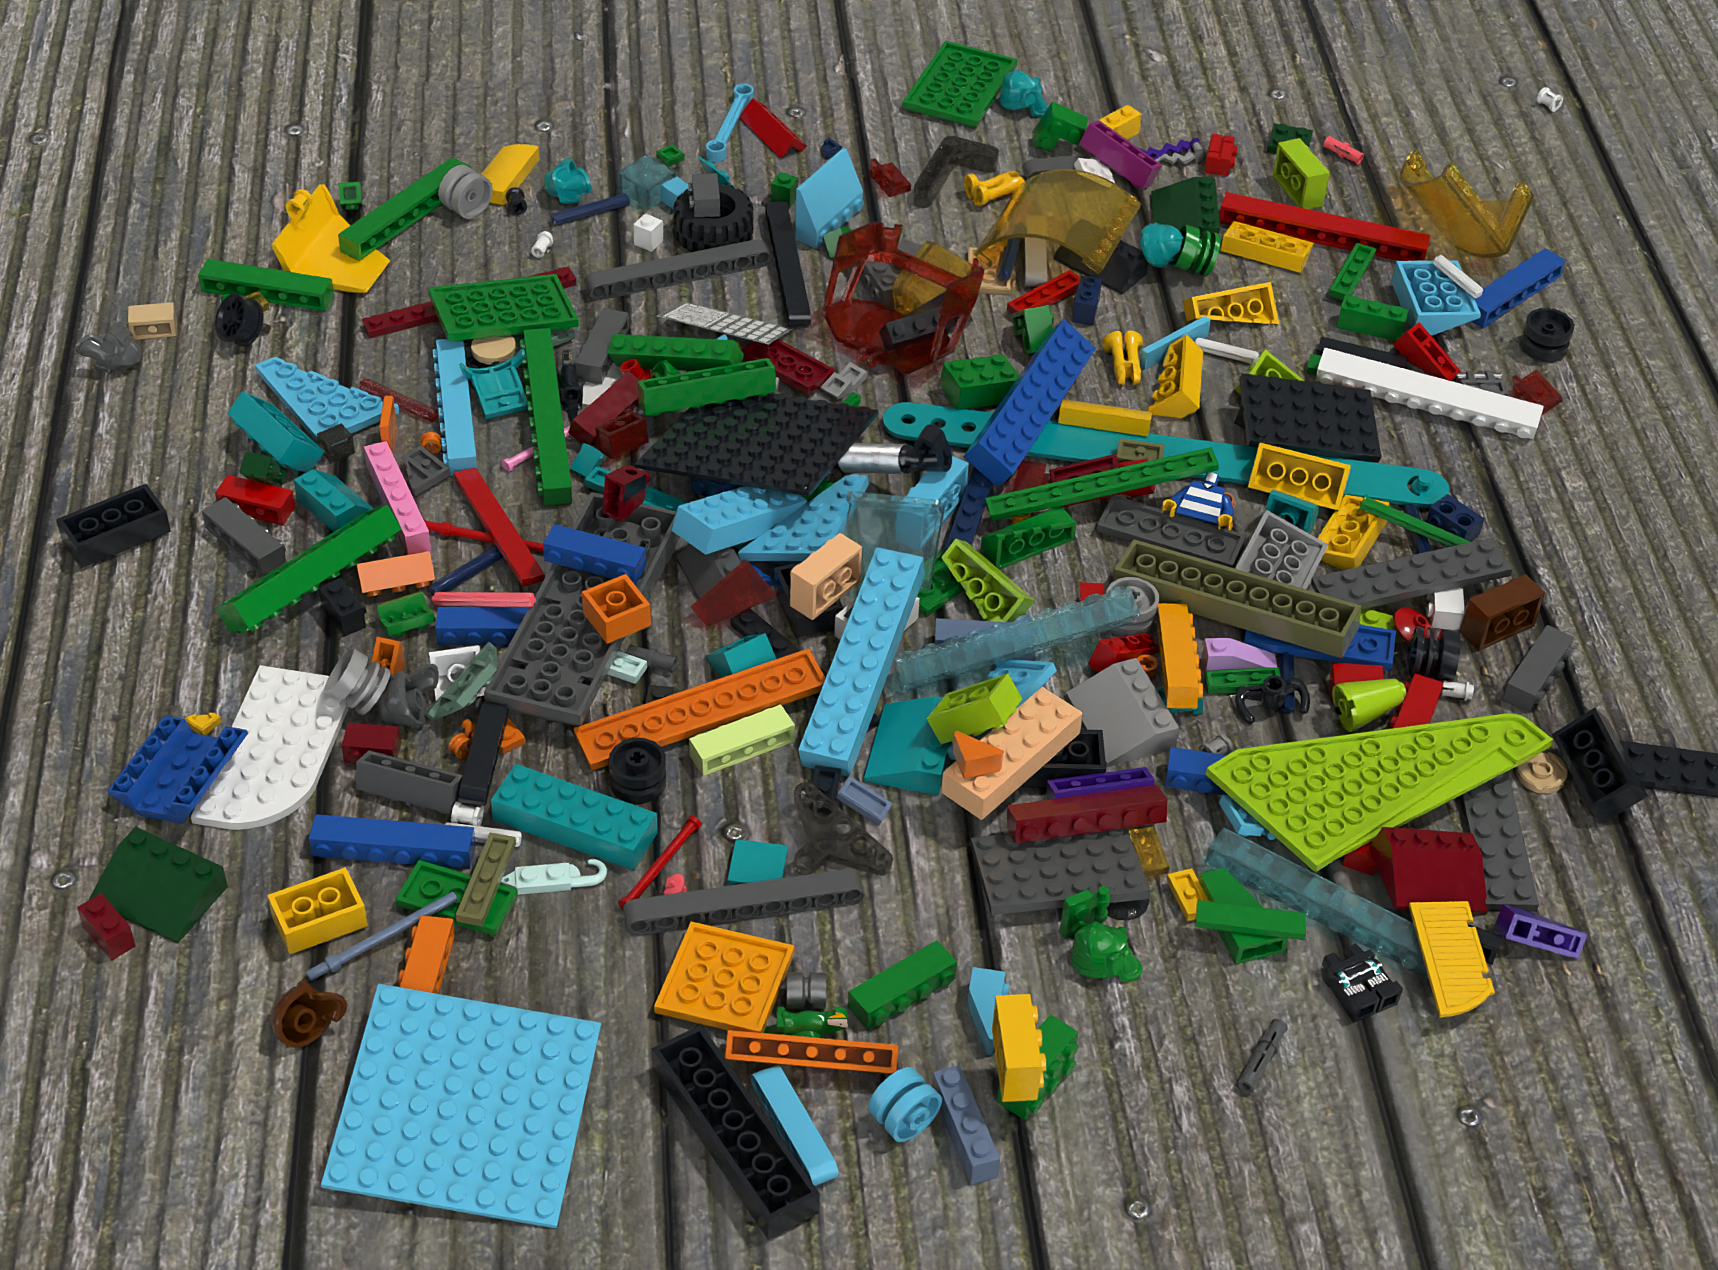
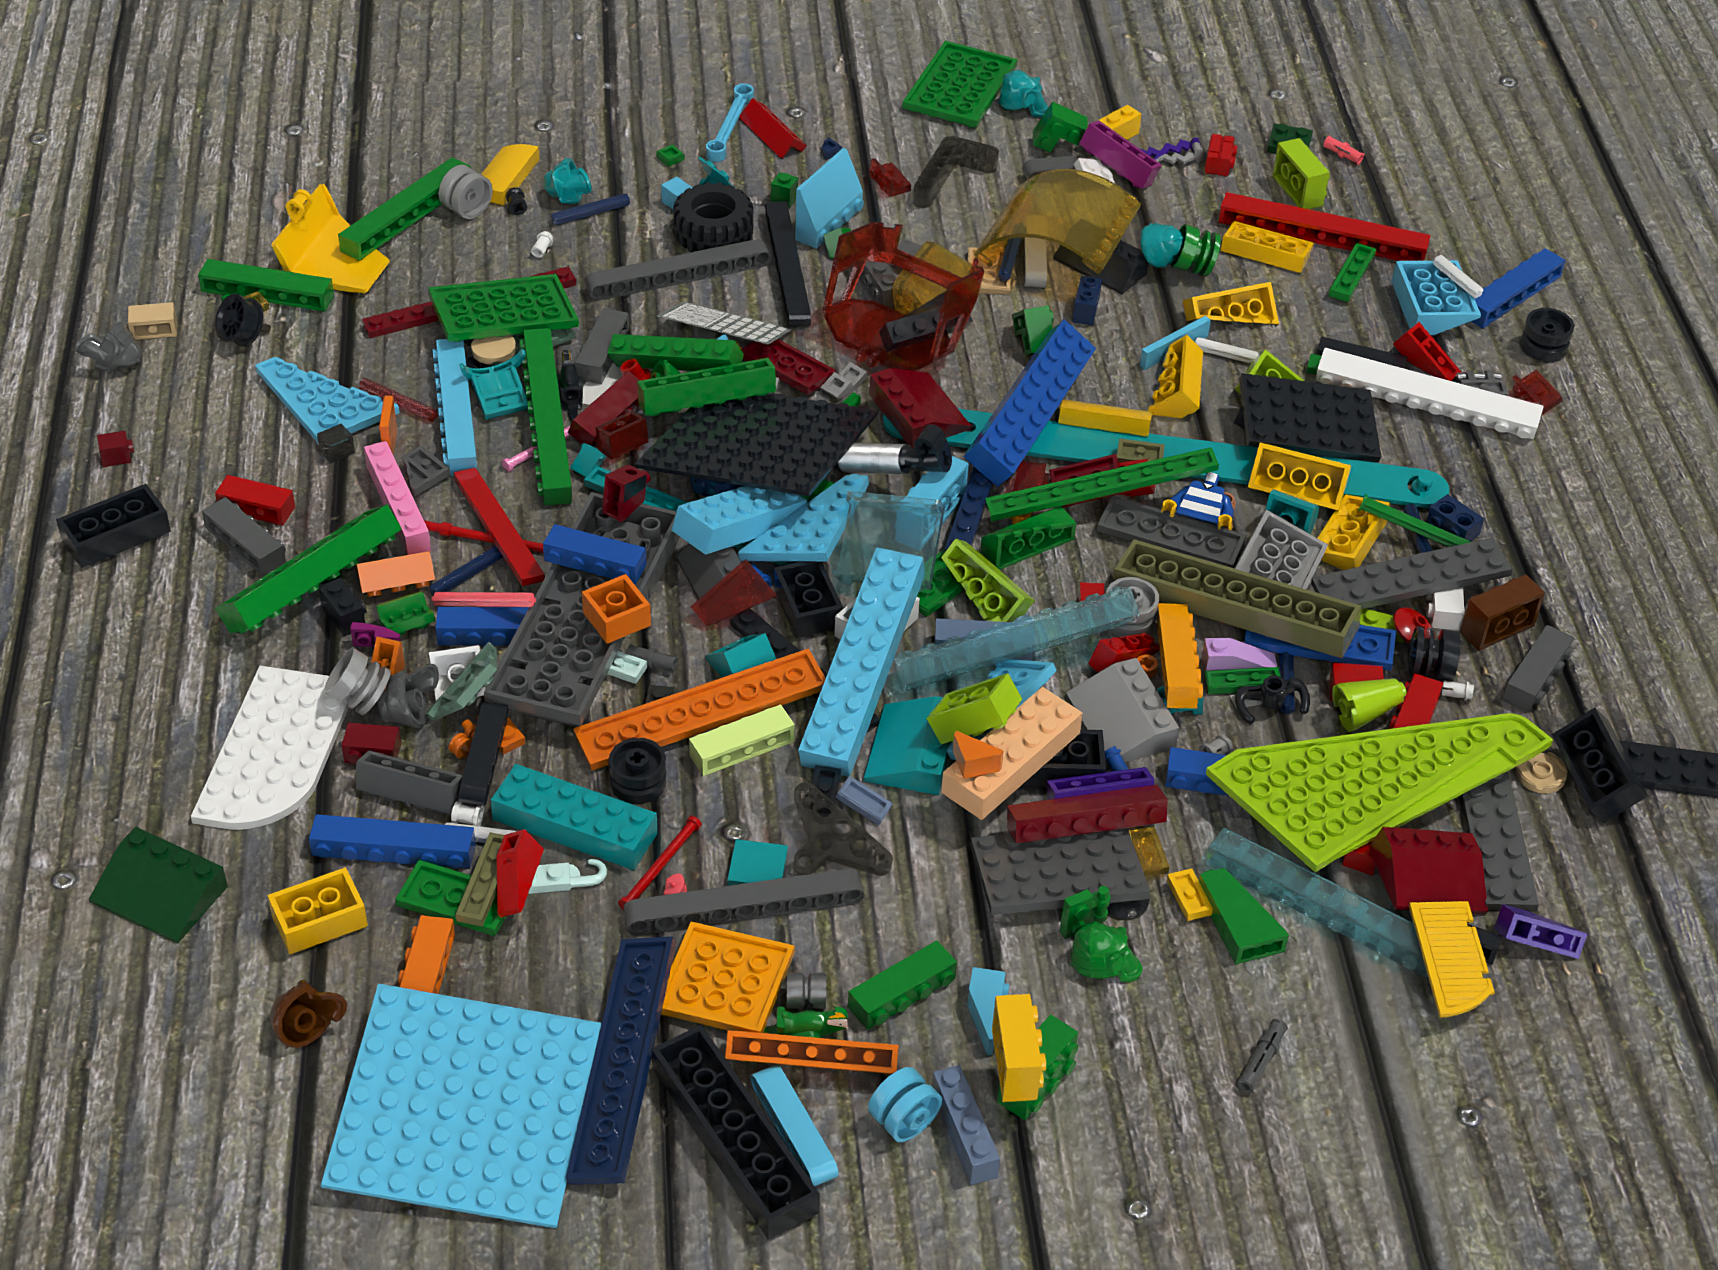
dark red brick [77,893,136,961] -> none
blue slope [107,716,248,824] -> none
yellow tile [185,713,222,735] -> none
teal brick [227,391,325,473] -> none
dark green brick [240,451,288,487] -> none
teal slope [294,469,373,532] -> none
sand blue bar [306,892,458,981] -> none
green brick [338,182,363,211] -> none
orange bush [420,432,442,455] -> none
clear light blue brick [617,155,676,210] -> none
white brick [633,214,663,252] -> none
dark grey brick [688,173,720,217] -> none
light nougat brick [790,533,862,620] -> none
green brick [939,355,1019,410] -> none
yellow piece [963,171,1026,206] -> none
red plate [1007,270,1080,314] -> none
yellow piece [1102,330,1143,386] -> none
dark green slope [1151,176,1220,235] -> none
green tile [1195,900,1306,940] -> none
medium azure plate [1219,794,1276,840] -> none
black hips [1322,943,1403,1023] -> none
green brick [1337,295,1409,341] -> none
clear yellow panel [1399,150,1534,258] -> none
white bush [1536,87,1563,112] -> none
none -> dark red brick [97,431,135,467]
none -> magenta slope [350,622,401,647]
none -> red slope [497,829,544,918]
none -> dark blue plate [566,936,676,1185]
none -> dark red slope [869,368,972,448]
none -> blue pin [1105,746,1128,772]

